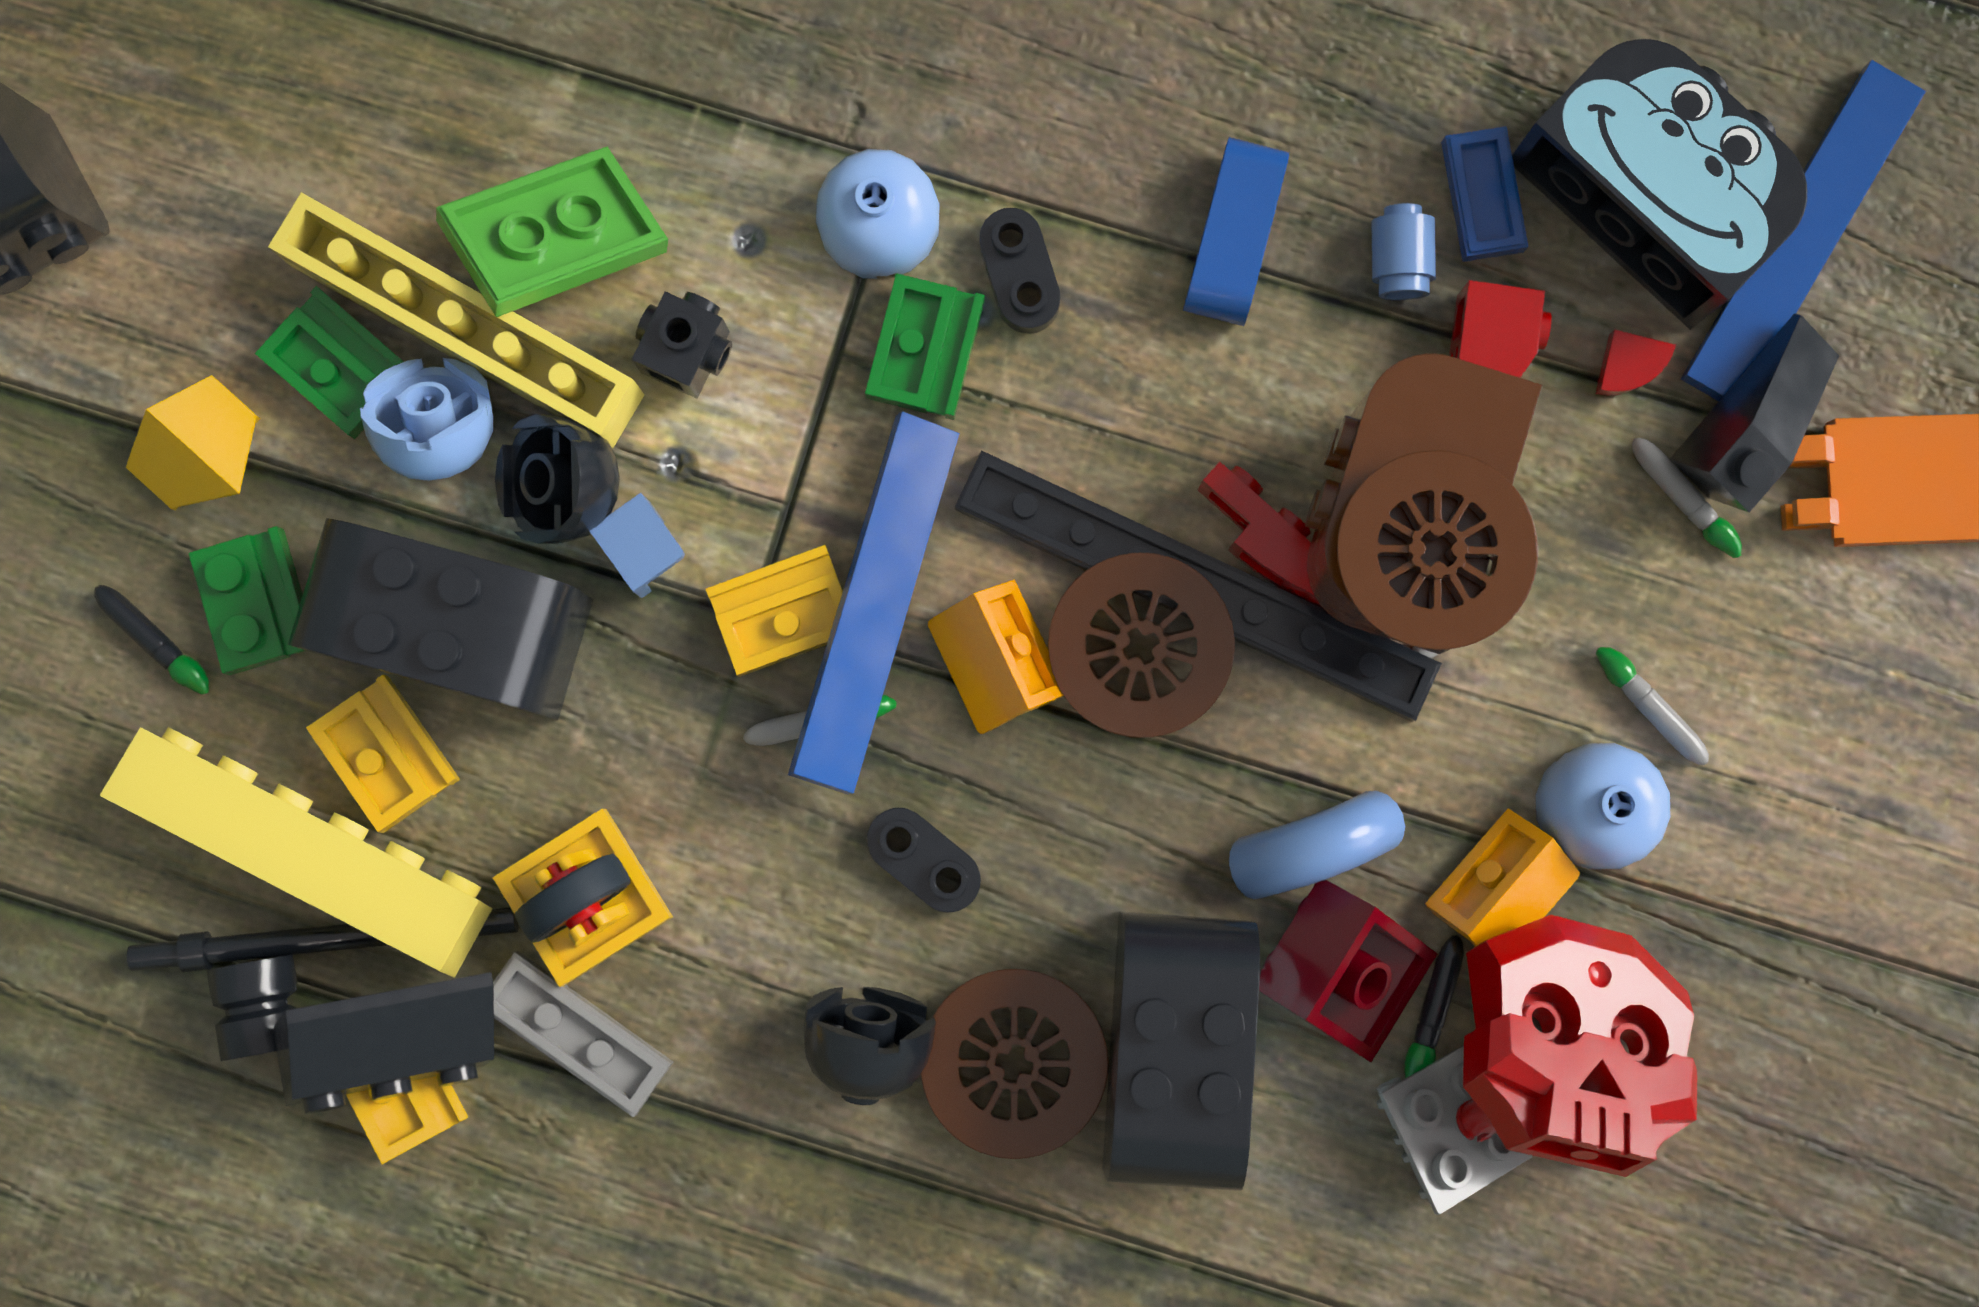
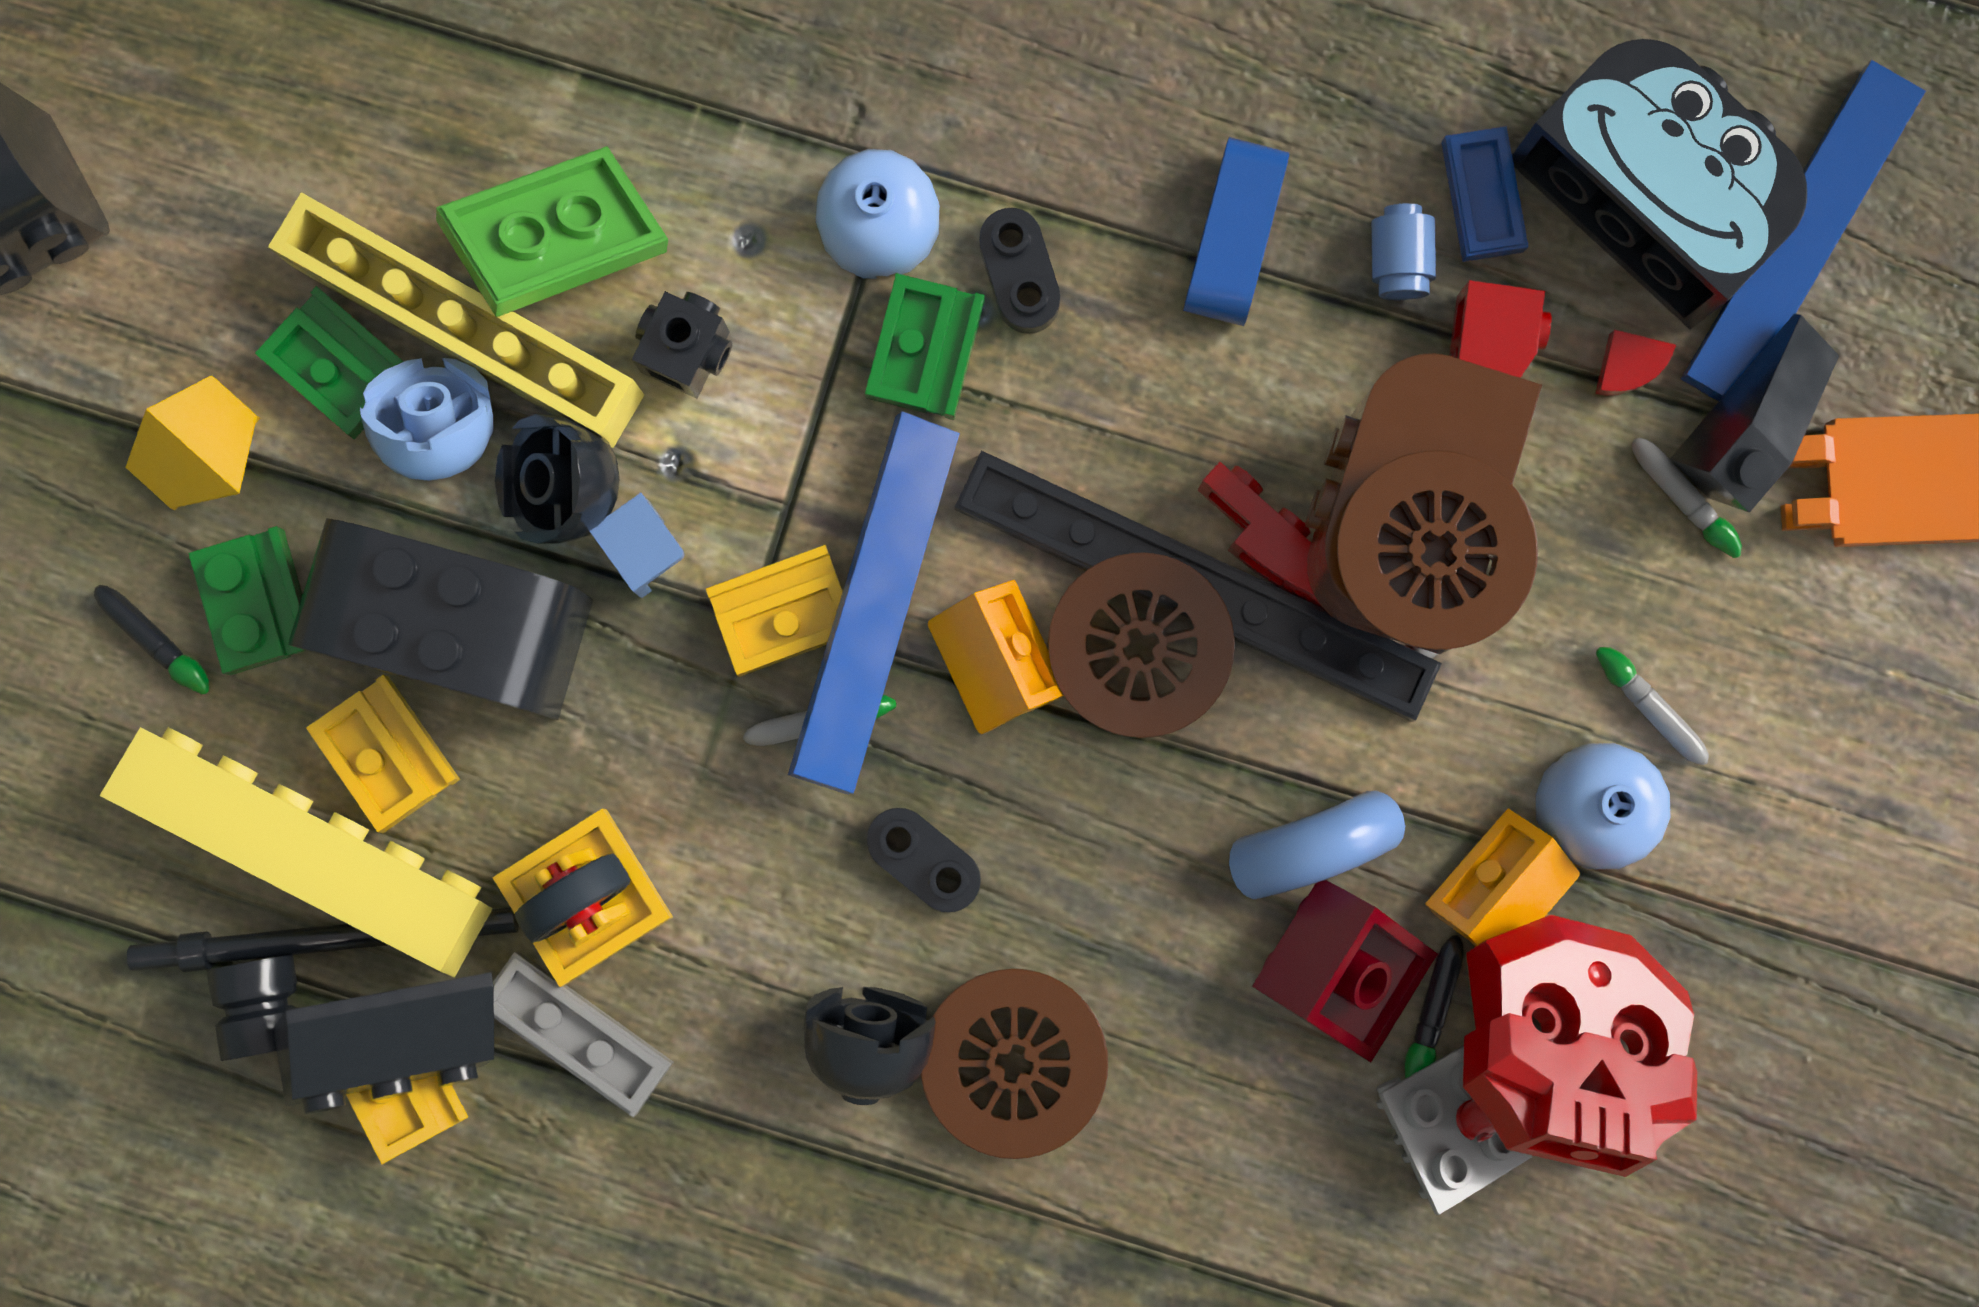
black brick [1102,911,1260,1191] -> none

